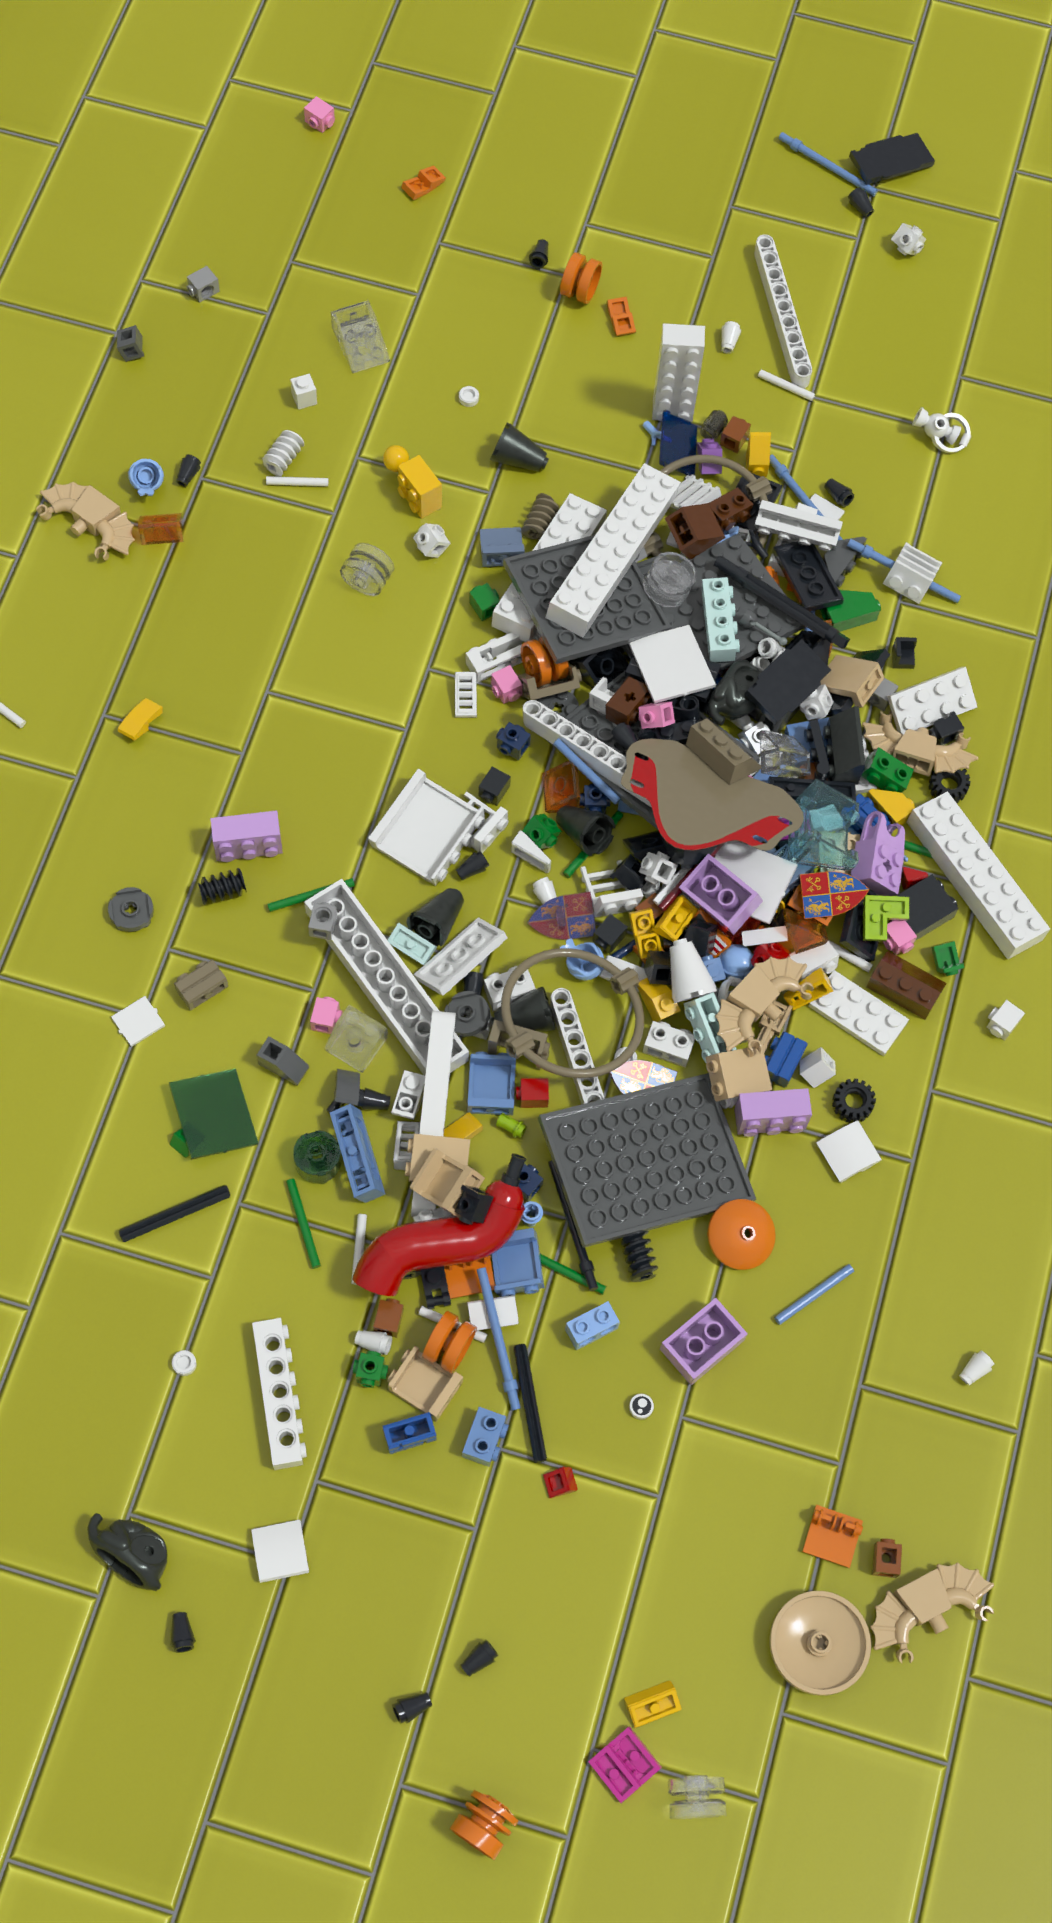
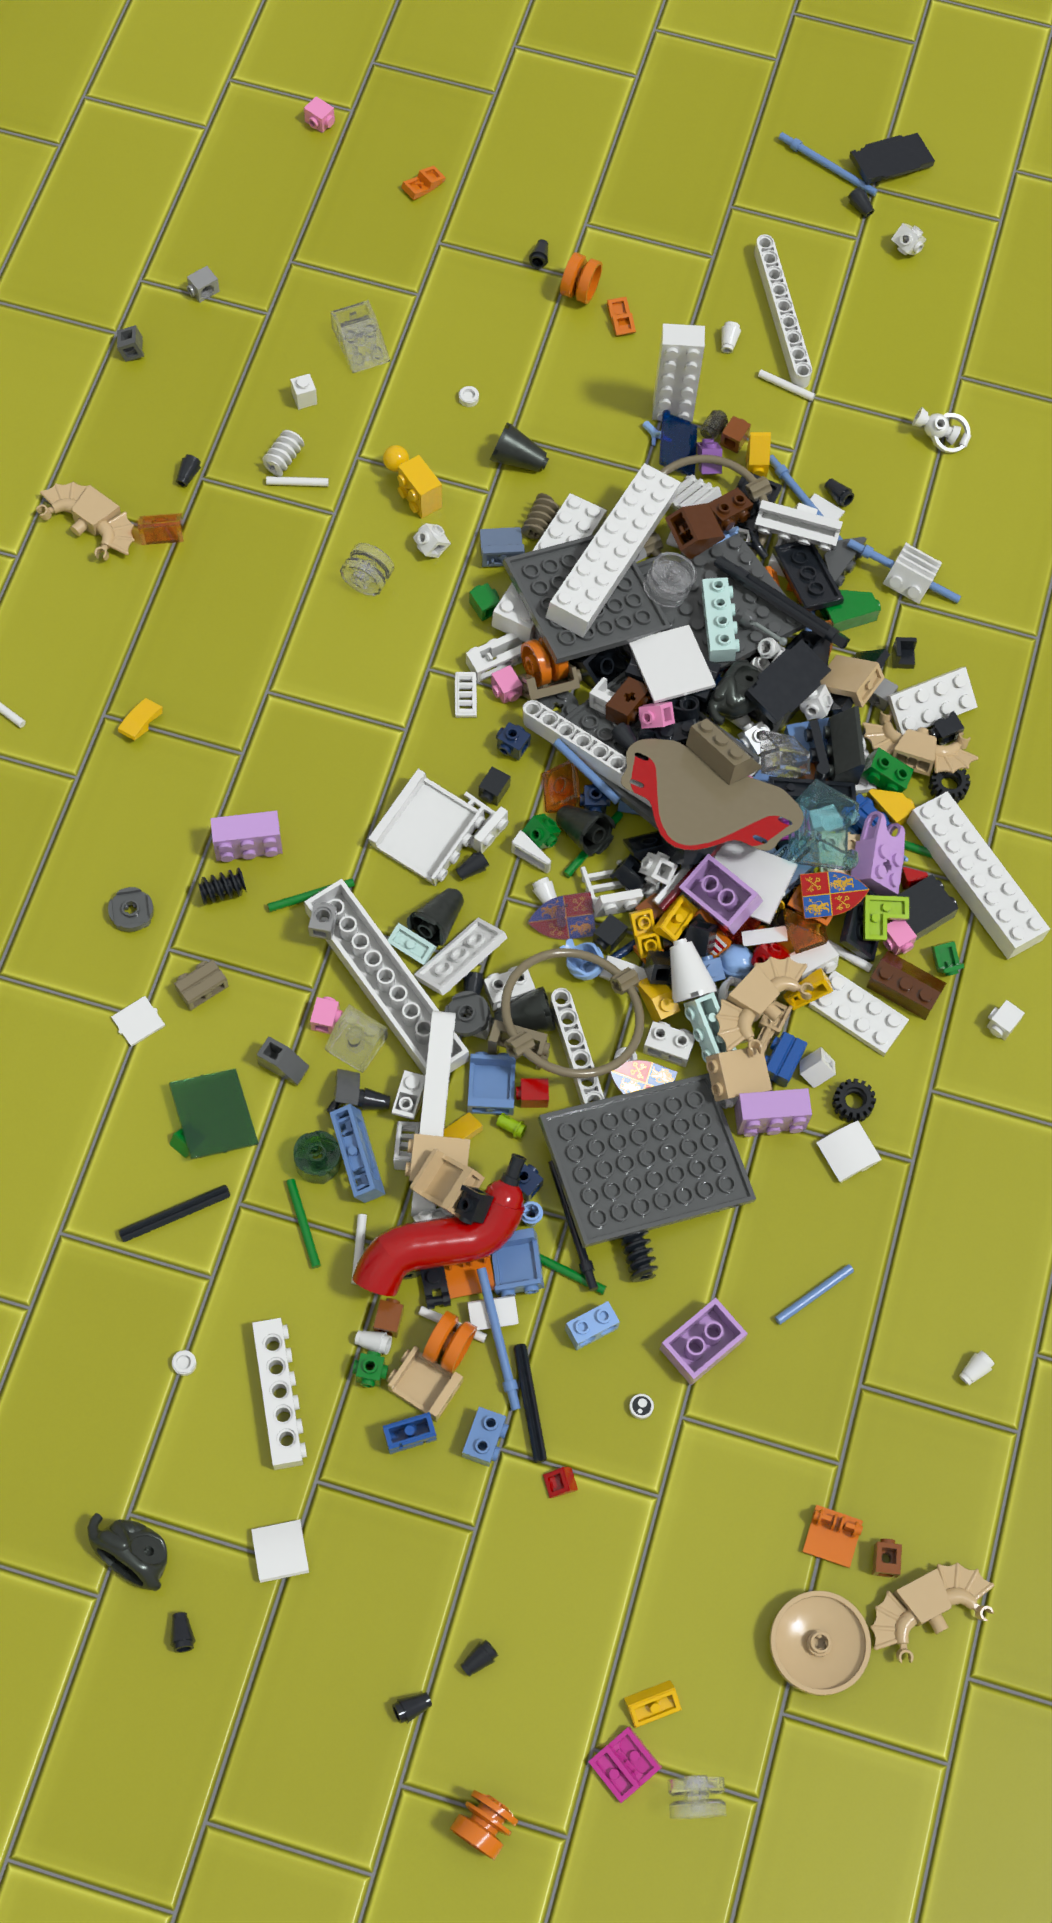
light blue hat [128,459,164,496] -> none
orange dish [707,1199,776,1270] -> none

